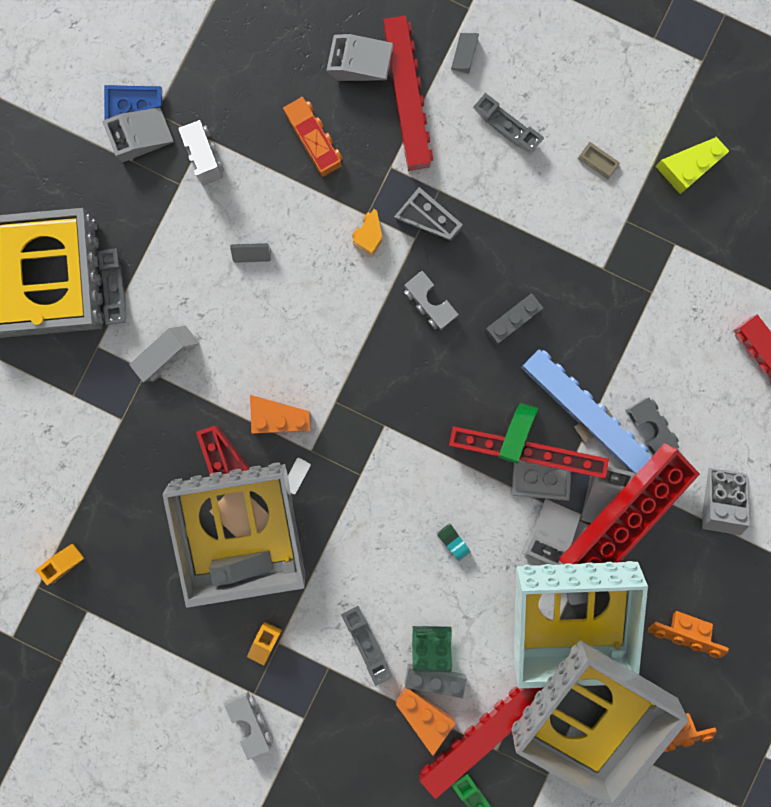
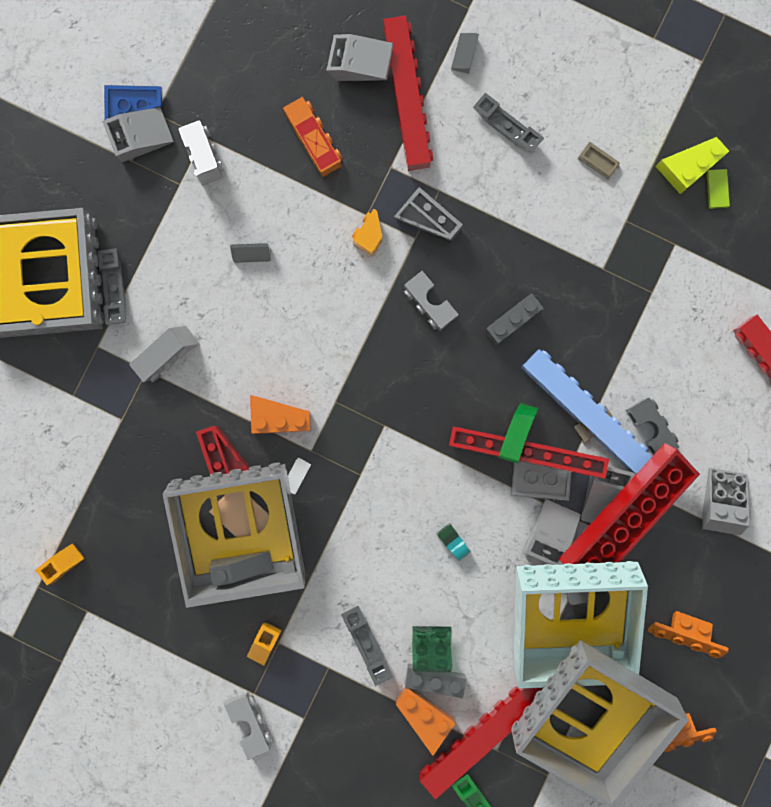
none -> lime tile [706,169,730,209]

